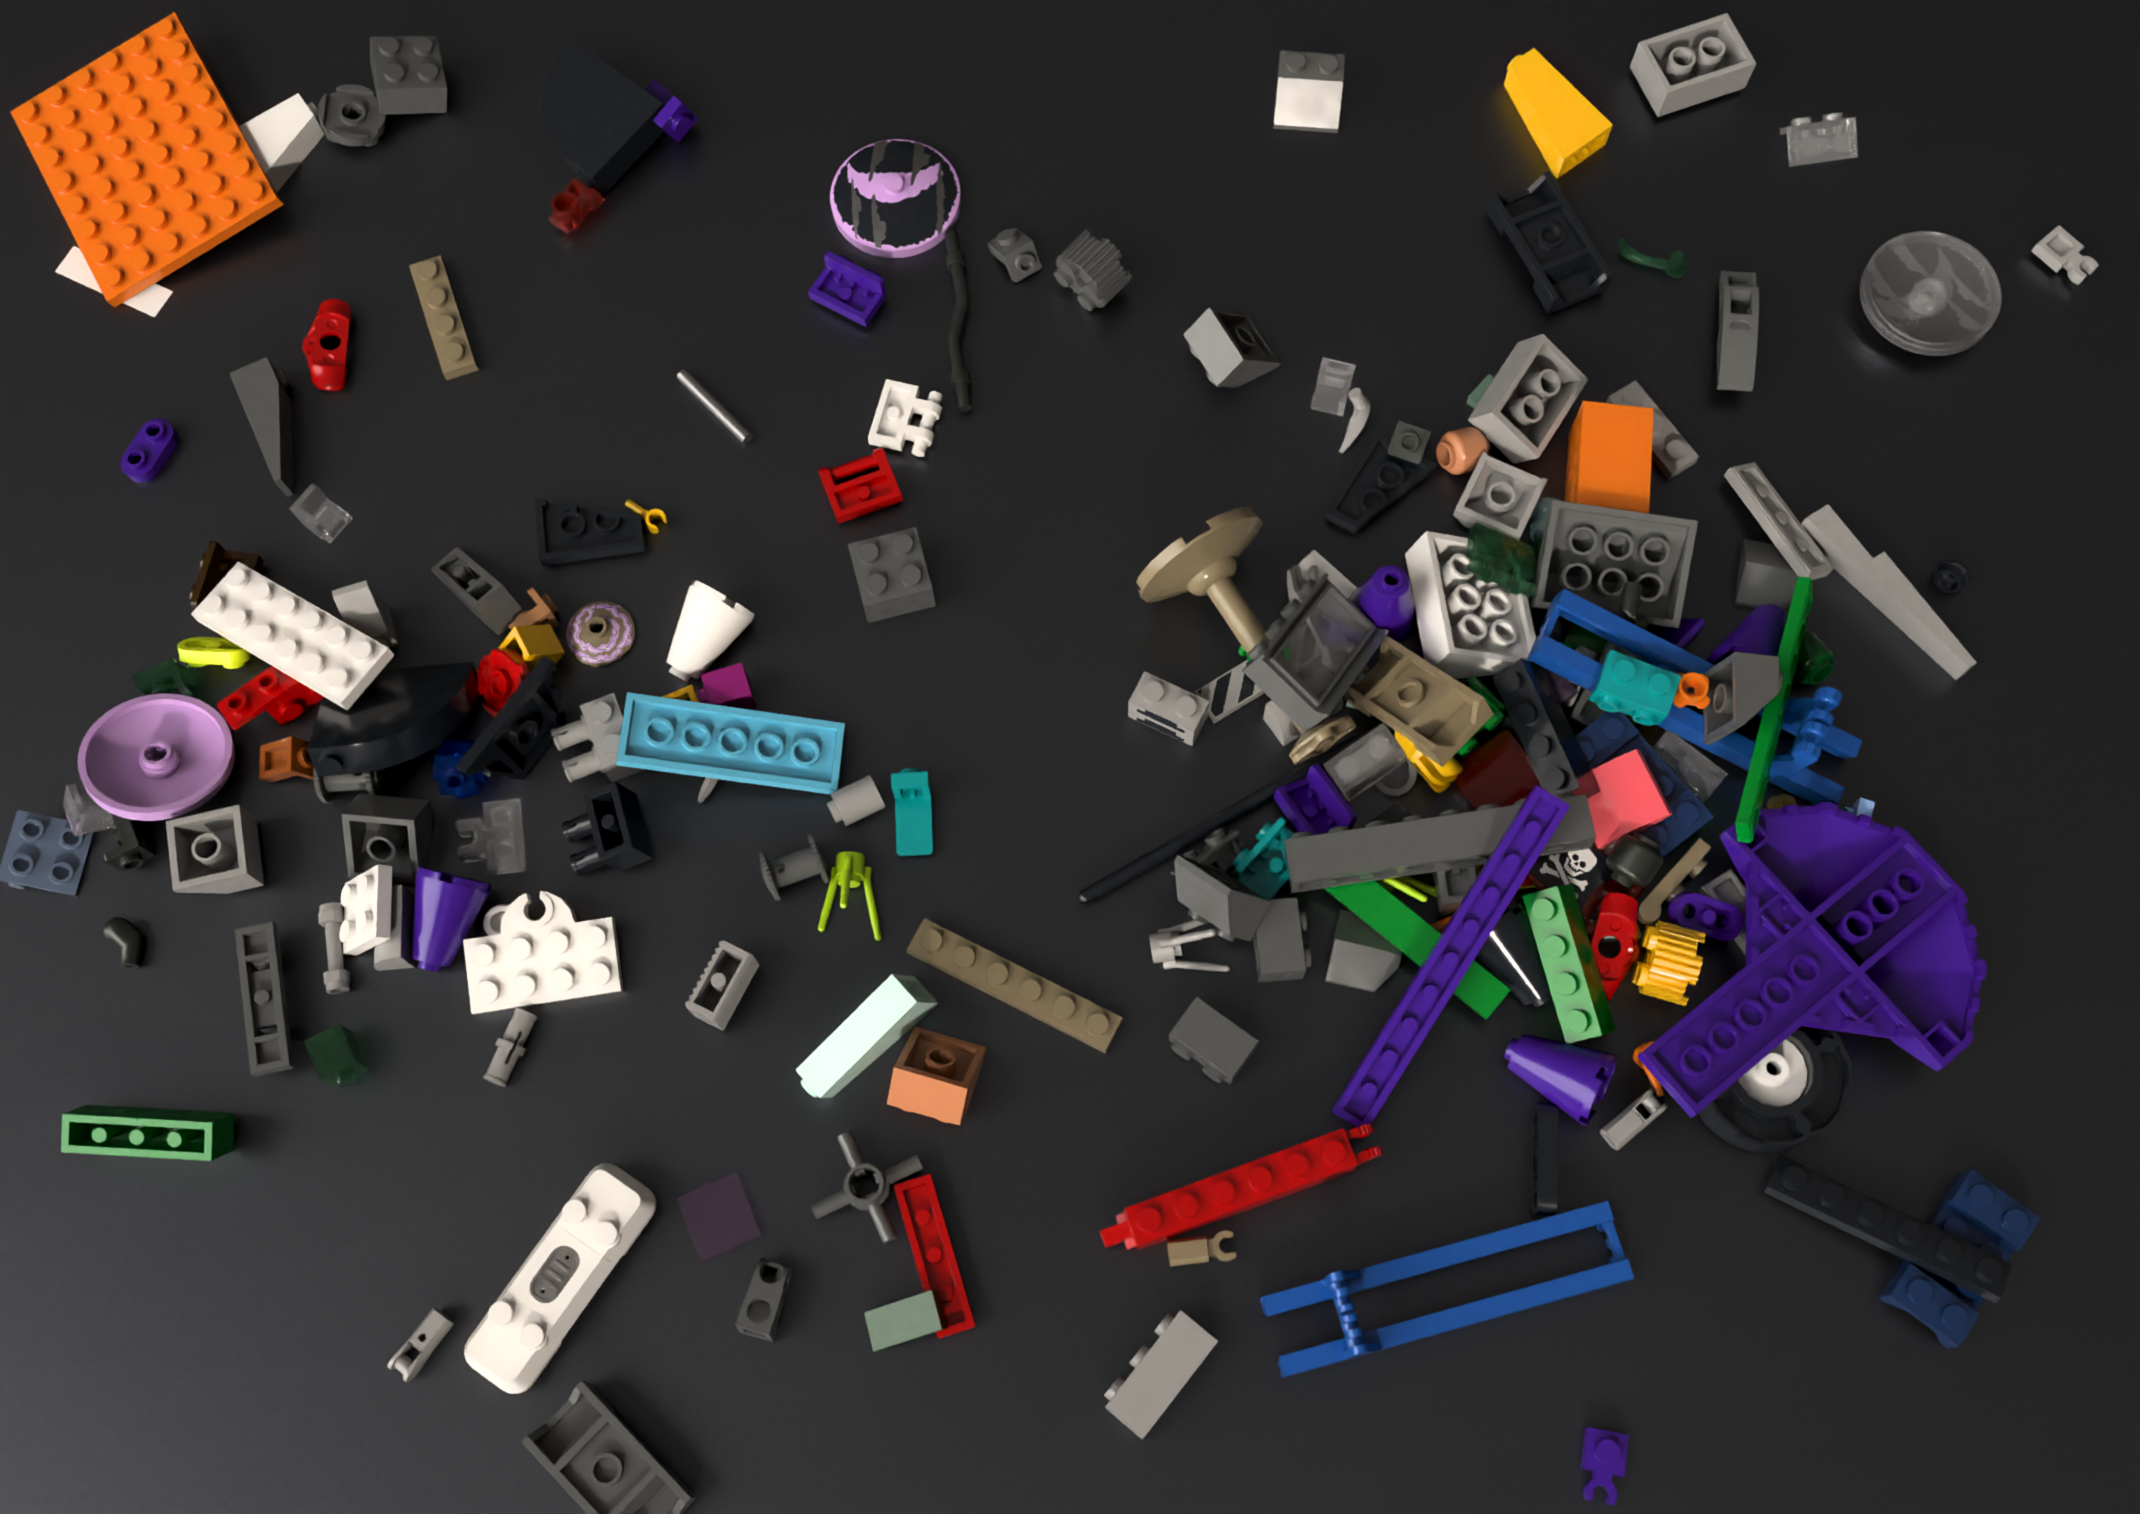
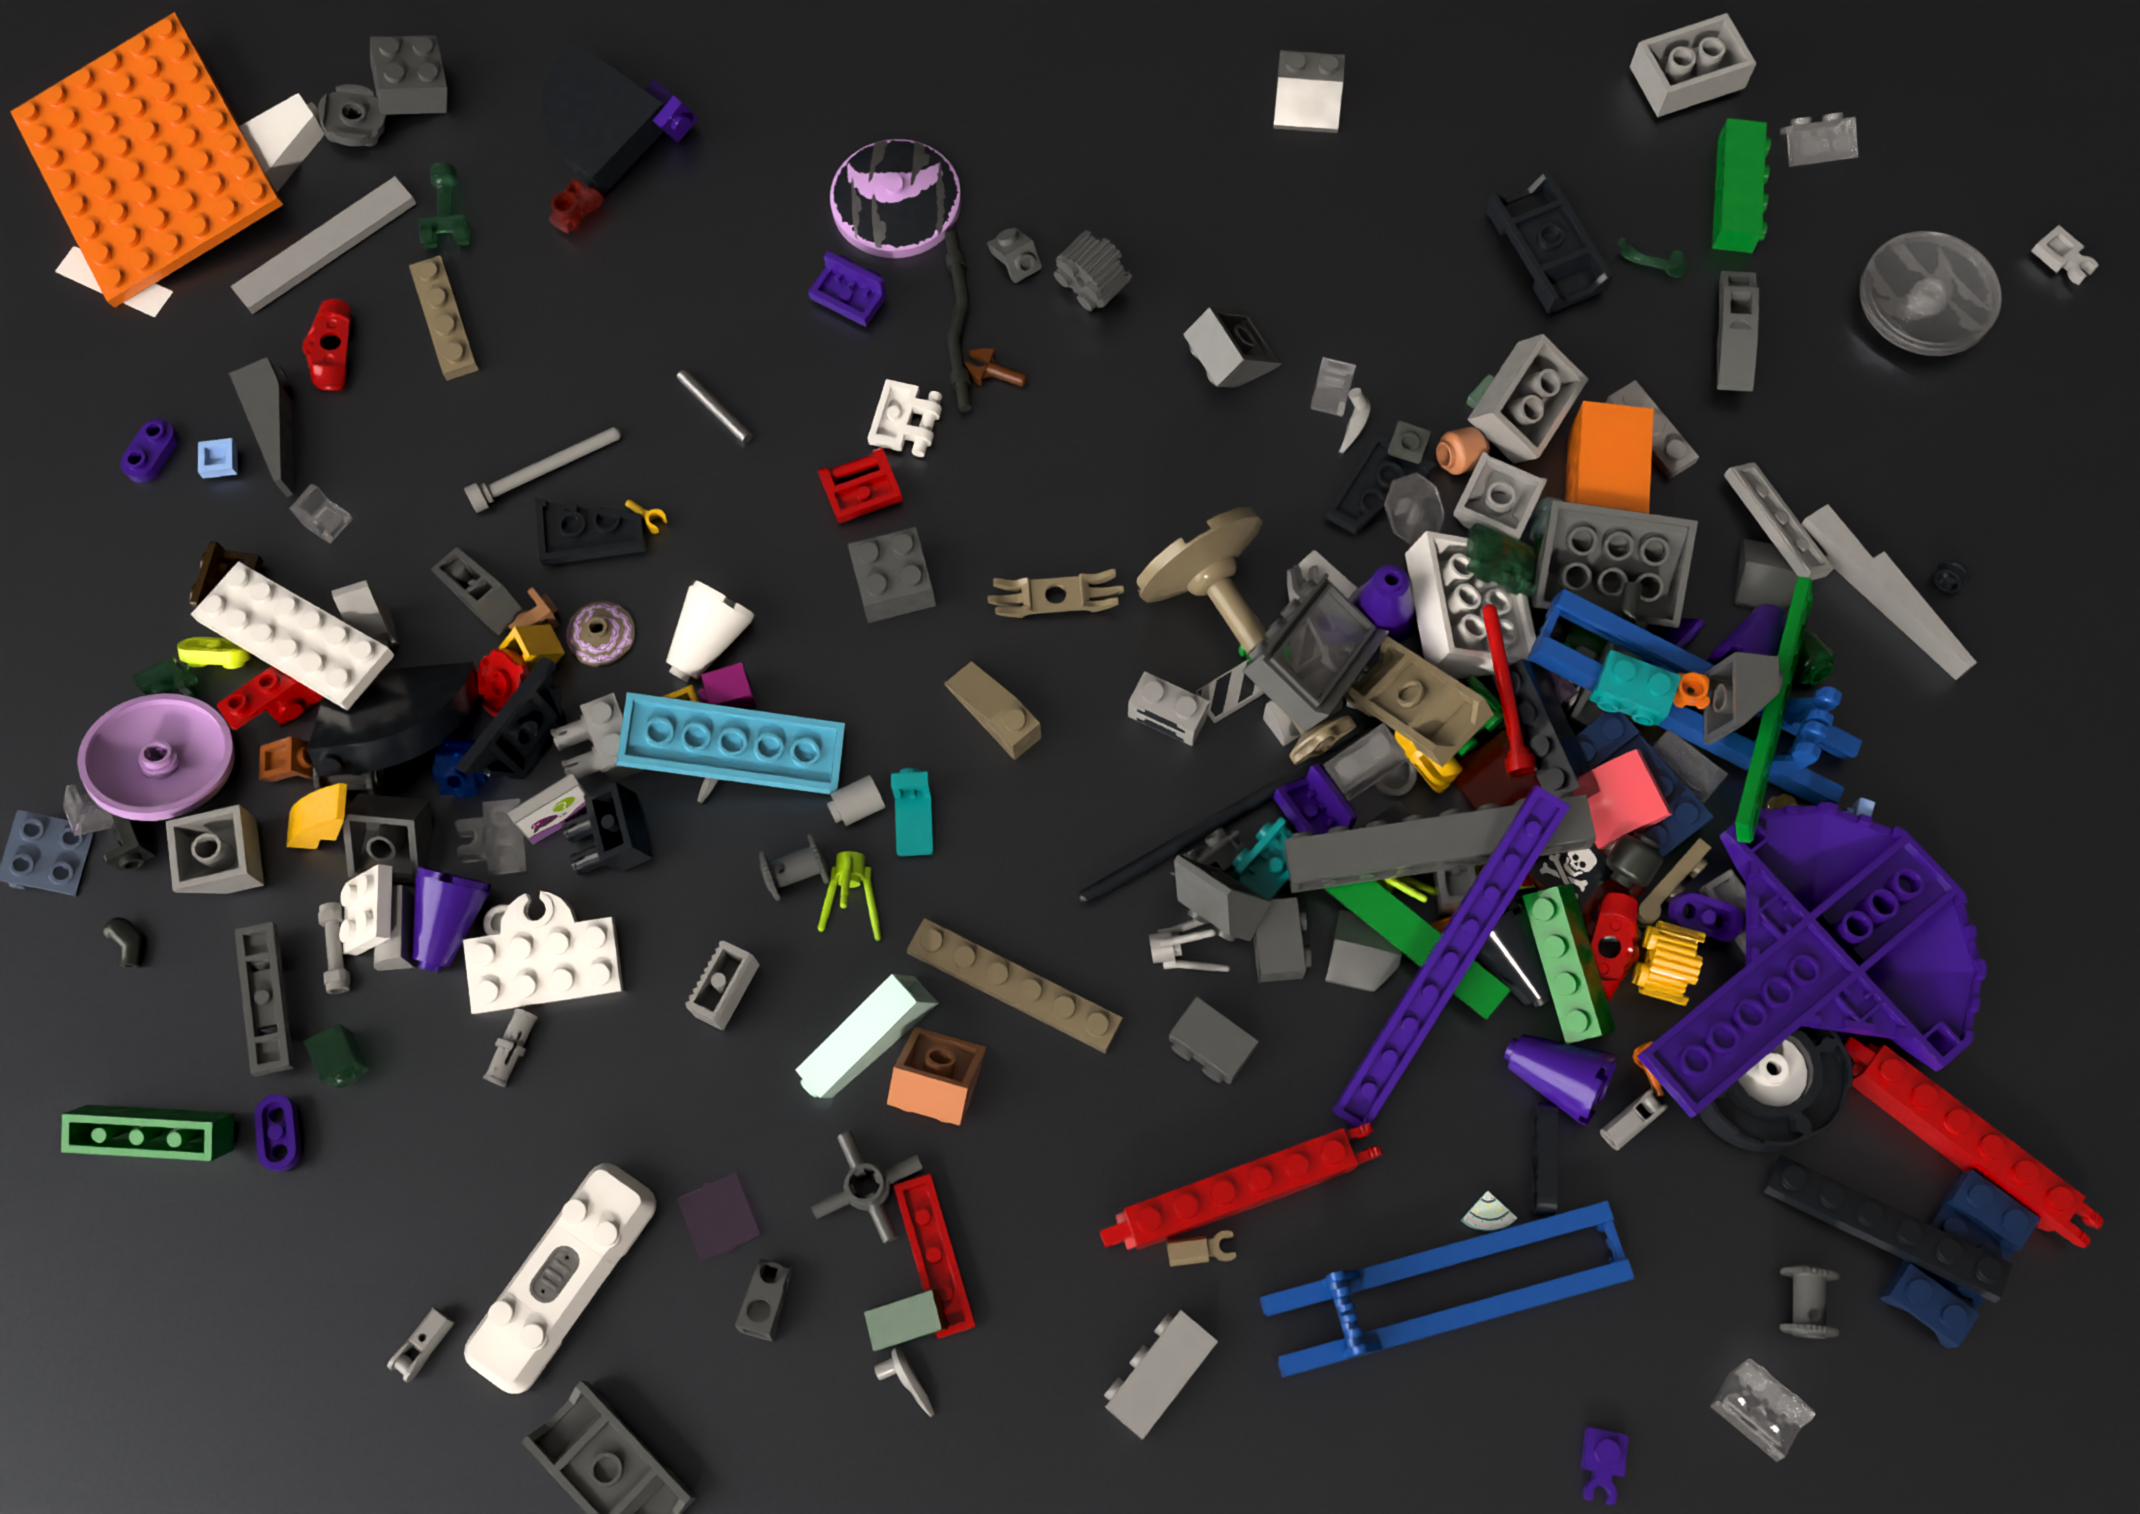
yellow slope [1504,48,1613,179] -> none
none -> light blue plate [198,438,238,479]
none -> light grey tile [230,176,416,314]
none -> dark purple plate [254,1094,301,1172]
none -> yellow slope [286,783,347,850]
none -> clear green bar [419,163,471,249]
none -> light grey piece [464,427,621,513]
none -> tile [508,774,588,845]
none -> light grey bar [874,1348,935,1417]
none -> dark tan slope [945,661,1042,760]
none -> reddish brown bar [964,348,1028,387]
none -> dark tan piece [987,569,1124,618]
none -> clear piece [1384,472,1445,546]
none -> light aqua tile [1460,1191,1517,1231]
none -> red piece [1482,604,1537,776]
none -> clear bracket [1710,1359,1816,1462]
none -> green brick [1712,118,1771,253]
none -> dark grey hose [1780,1265,1839,1339]
none -> red hinge [1842,1036,2104,1248]

